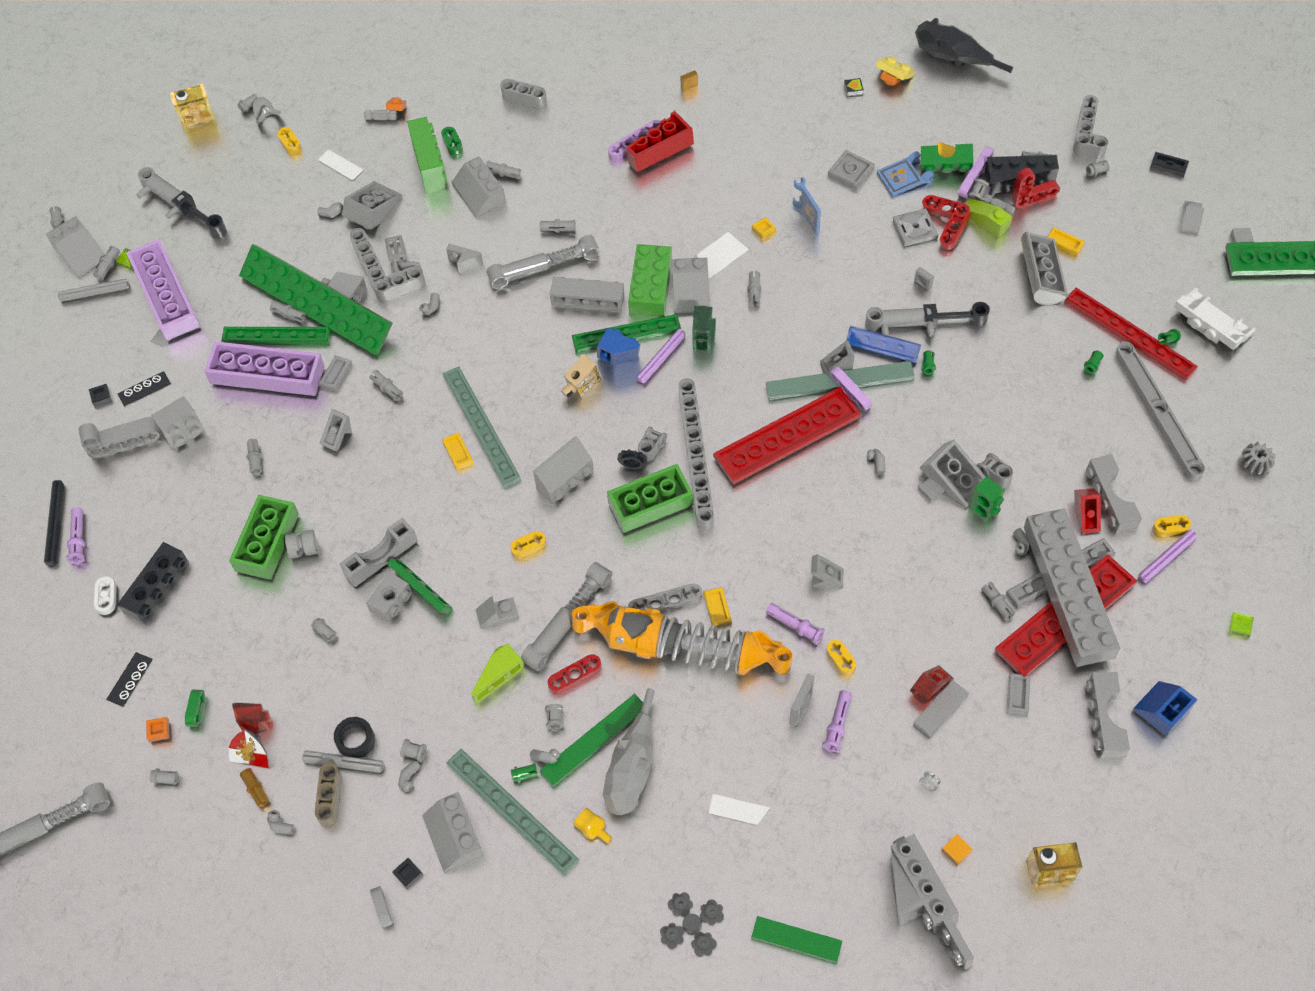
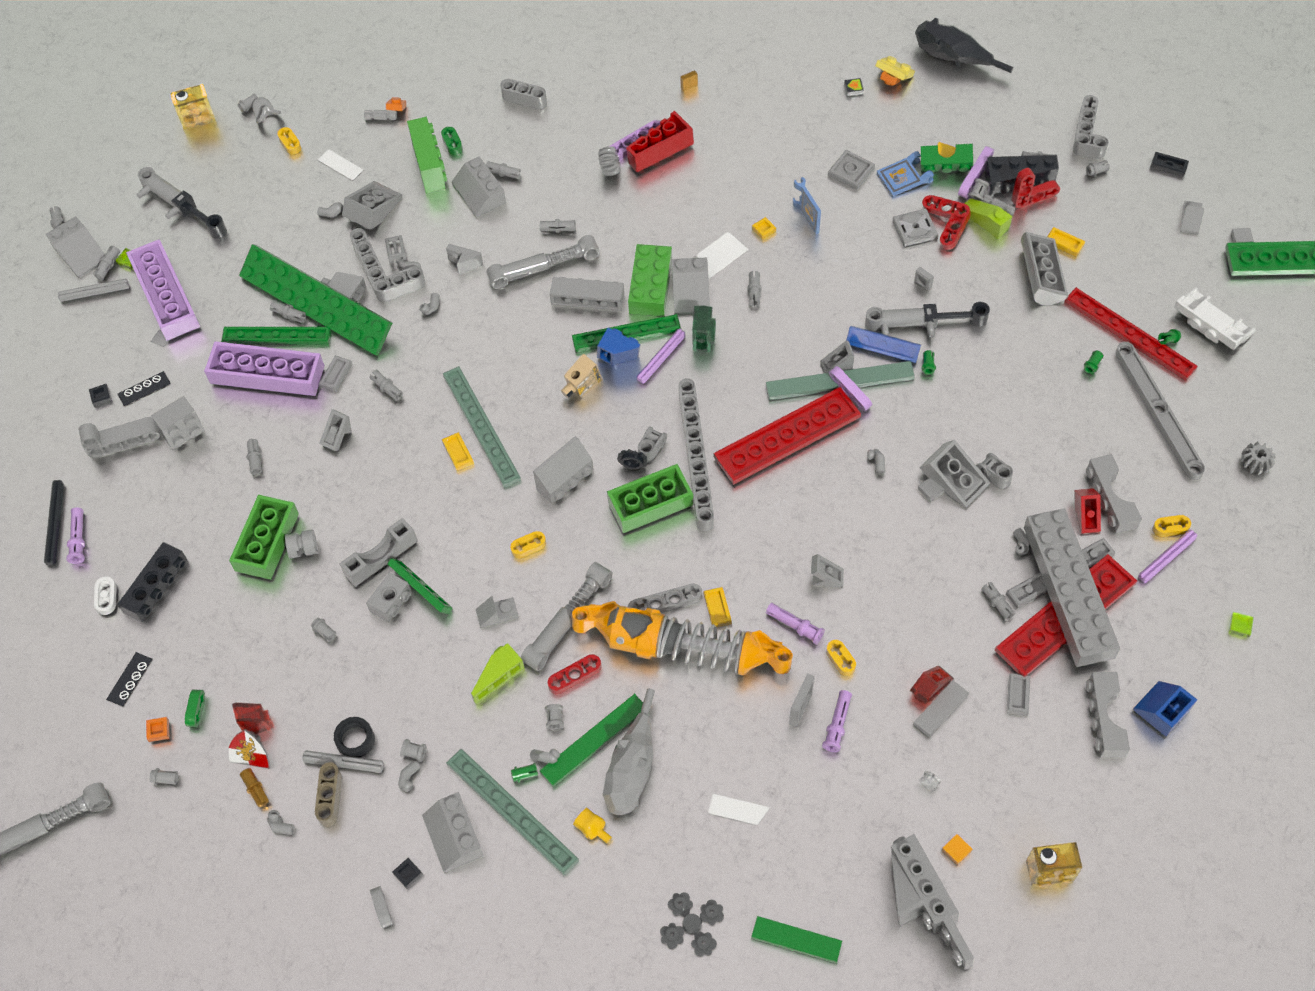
green brick [969,476,1005,521] -> none
none -> light grey gear [598,146,620,176]

